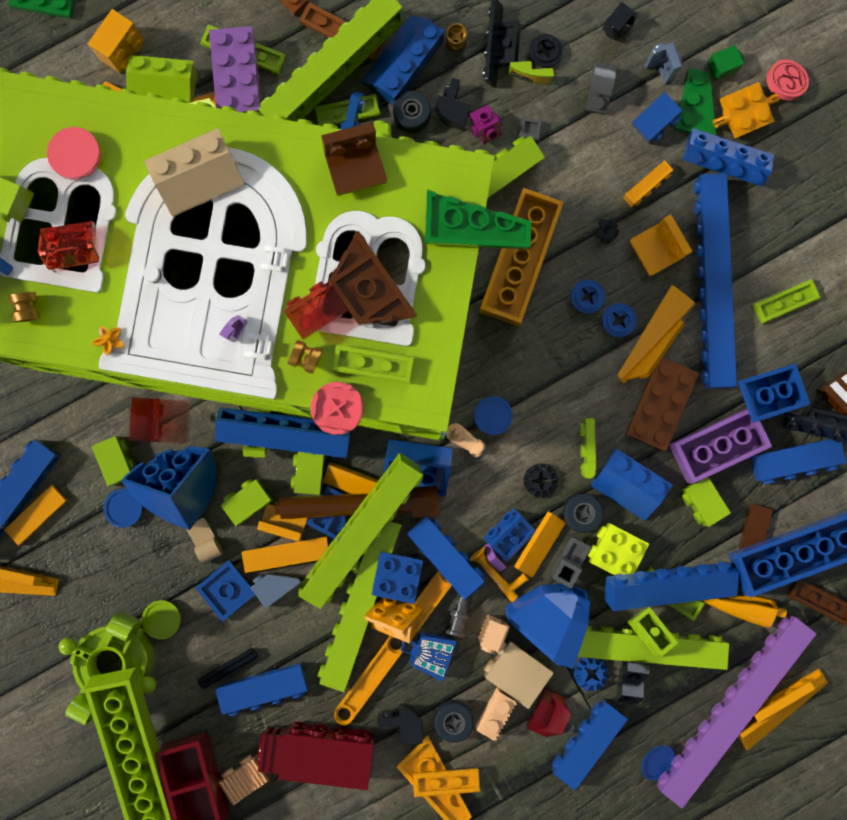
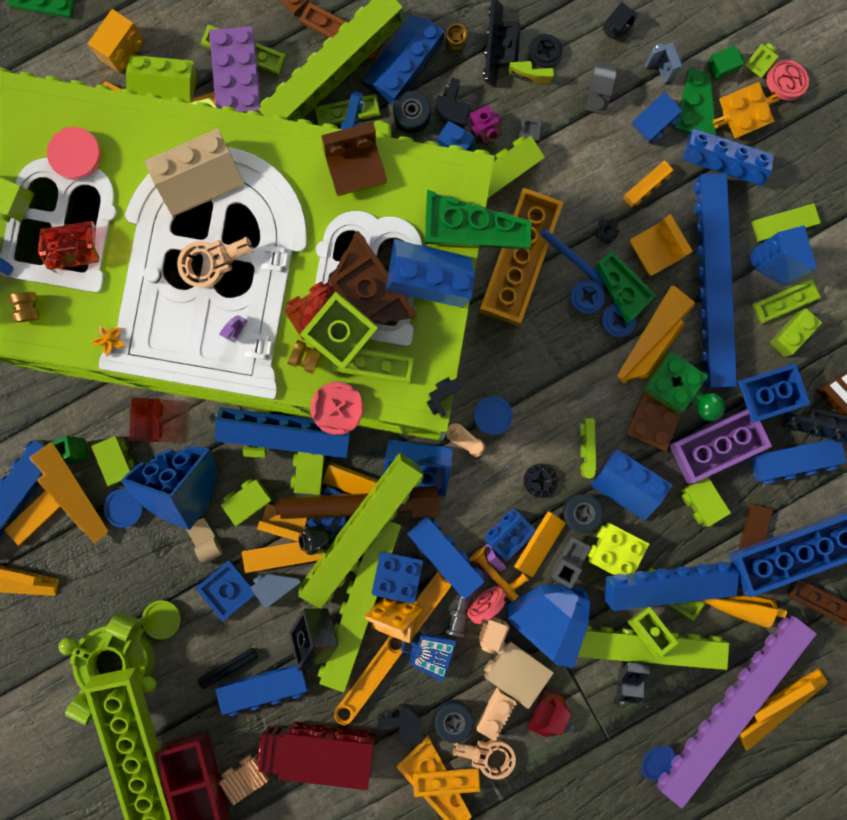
blue brick [551,699,628,790] -> none
blue gear [574,658,609,691] -> none
none -> light orange wedge [29,443,108,543]
none -> green brick [50,435,89,465]
none -> light nougat pin [178,237,254,288]
none -> black slope [289,608,338,671]
none -> black head [298,525,333,555]
none -> lime brick [300,292,378,370]
none -> blue slope [386,239,475,308]
none -> black bracket [426,377,462,418]
none -> blue torso [435,121,478,152]
none -> light nougat pin [453,739,516,779]
none -> coral tile [467,586,507,624]
none -> blue bar [540,228,605,286]
none -> green wing [596,251,656,324]
none -> green brick [642,351,726,421]
none -> lime bracket [745,43,779,78]
none -> blue slope [750,225,817,286]
none -> lime tile [751,203,820,242]
none -> lime brick [769,308,822,357]

